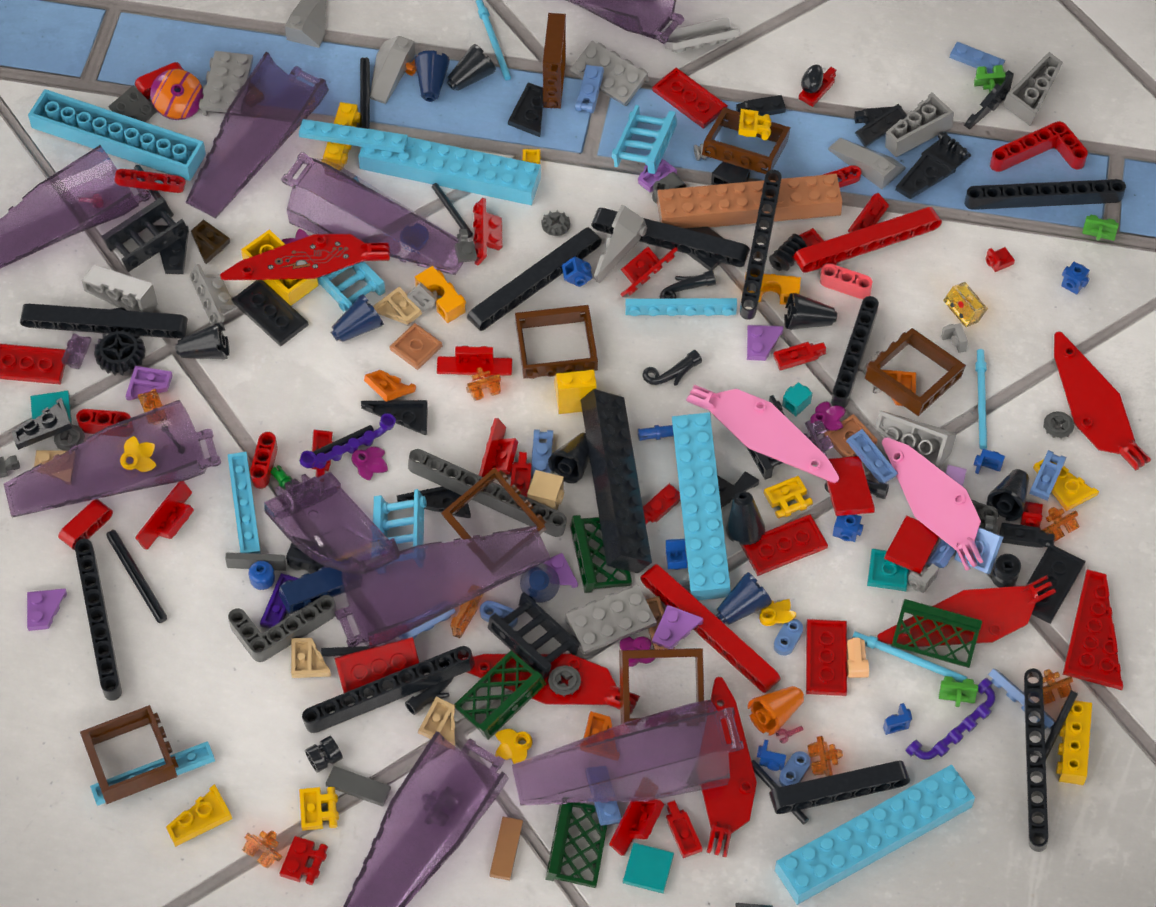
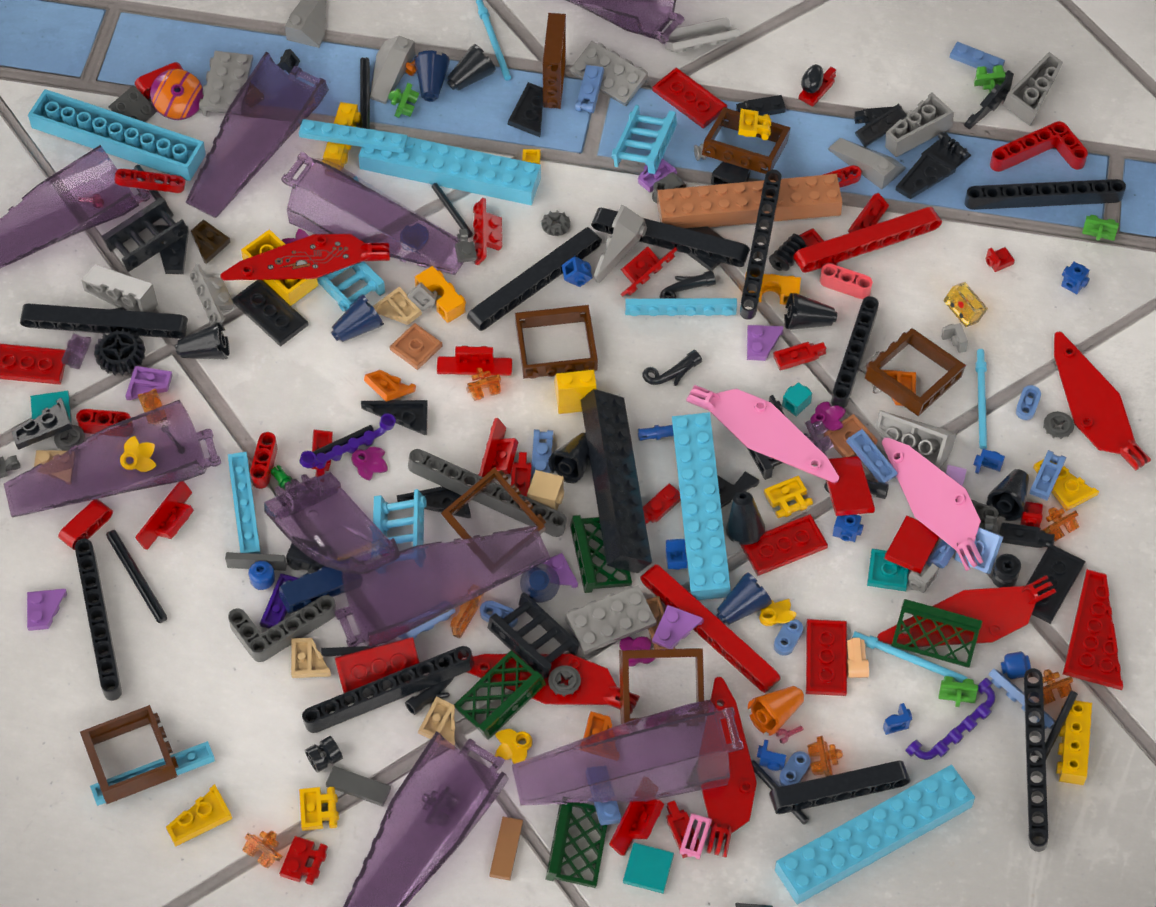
none -> black tile [277,49,300,74]
none -> bright green hips [388,83,419,118]
none -> bright pink tile [679,813,712,860]
none -> blue head [1001,651,1031,680]
none -> medium blue plate [1016,385,1041,420]

